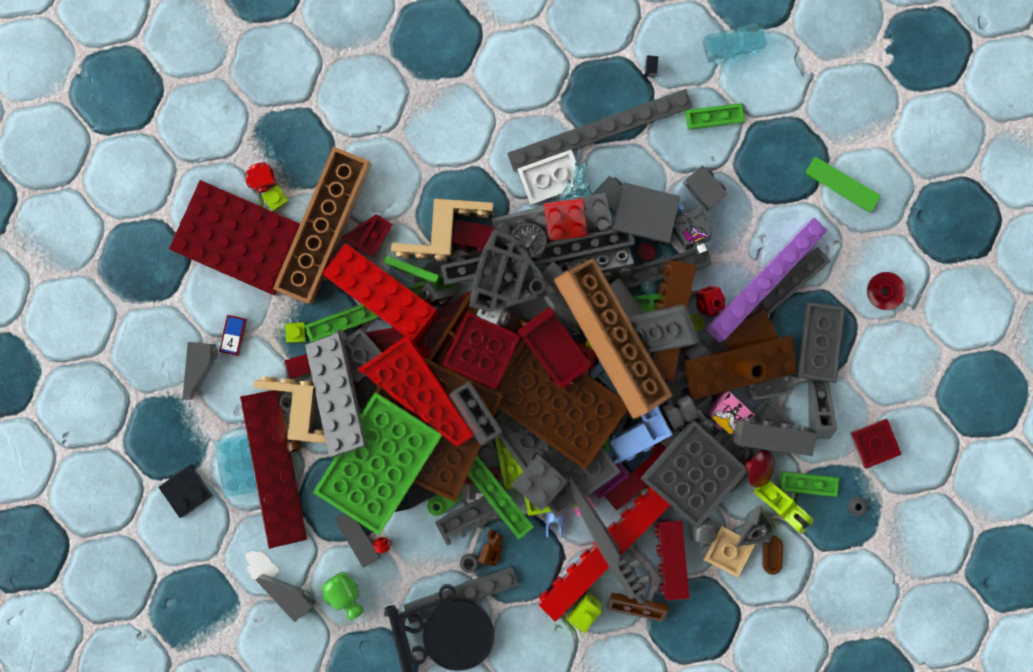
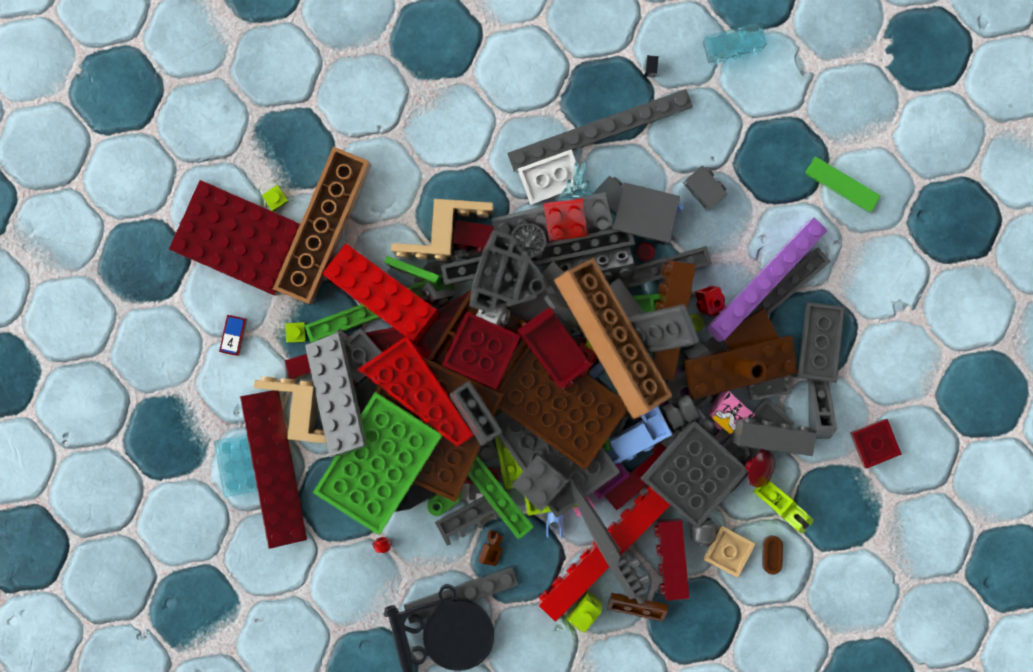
black plate [158,464,213,518] -> none
dark grey slope [182,342,218,400] -> none
red brick [245,162,277,193] -> none
white sticker [245,551,280,579] -> none
dark grey slope [256,574,315,622] -> none
dark grey plate [280,392,293,412] -> none
reddish brown hinge [286,439,303,453] -> none
bright green piece [322,572,364,621] -> none
dark grey tile [334,512,380,568] -> none
dark red wing [342,214,393,257] -> none
dark grey plate [460,553,479,573] -> none
dark grey torso [672,206,712,256] -> none
bright green tile [685,103,745,130] -> none
dark grey slope [736,505,775,547] -> none
bright green tile [779,471,839,497] -> none
dark grey plate [847,497,867,516] -> none
dark red dish [867,272,906,310] -> none

